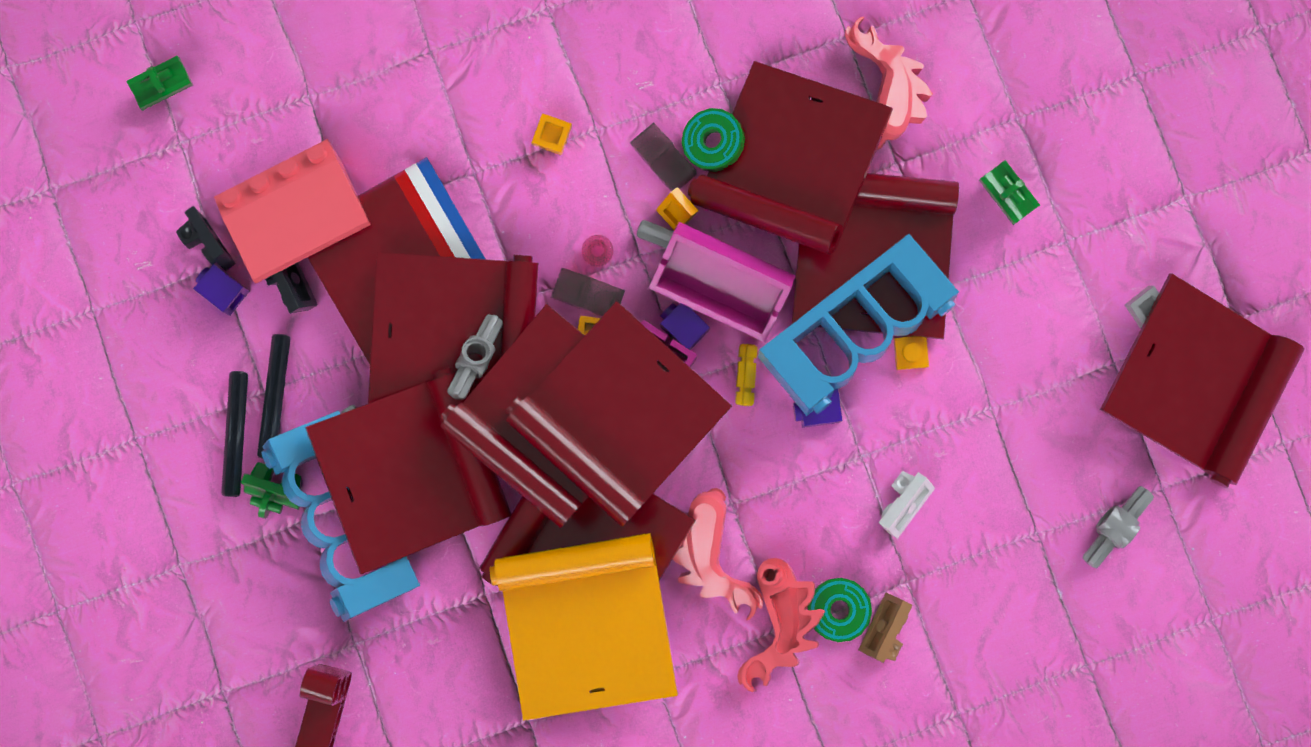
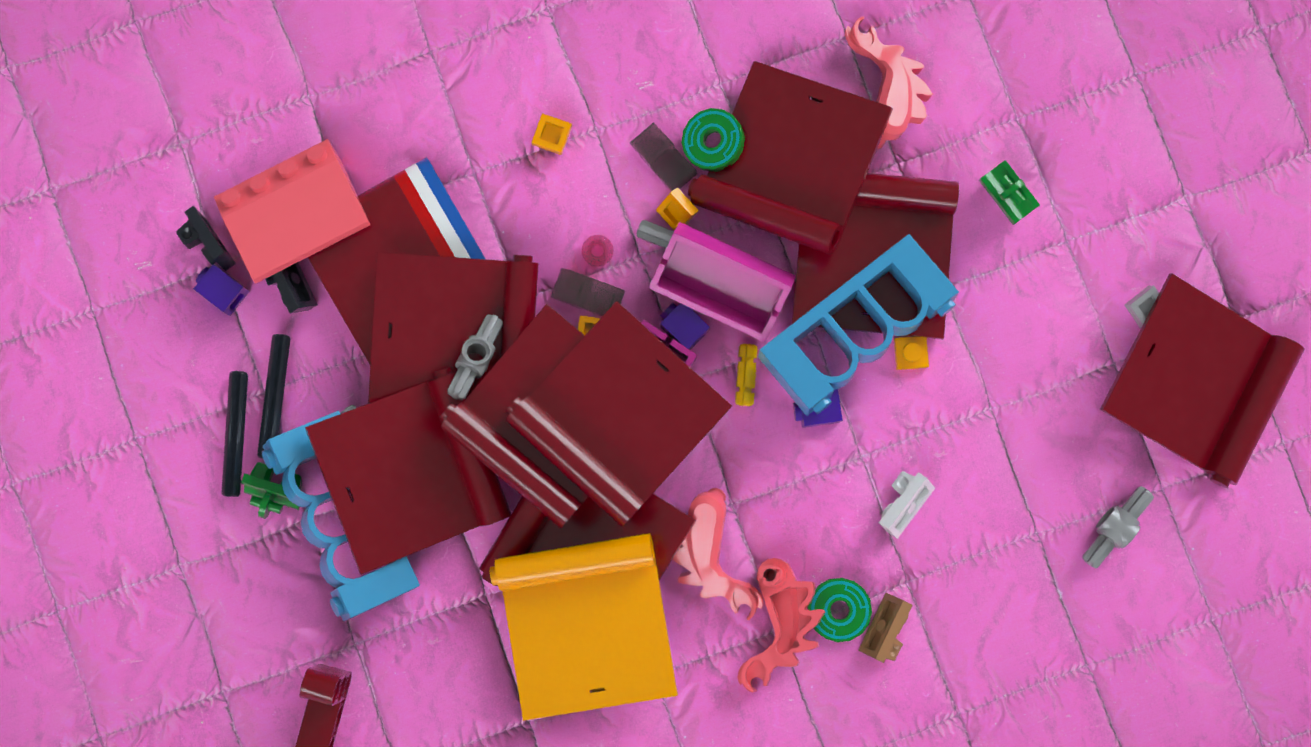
green hips [126,56,193,111] -> none

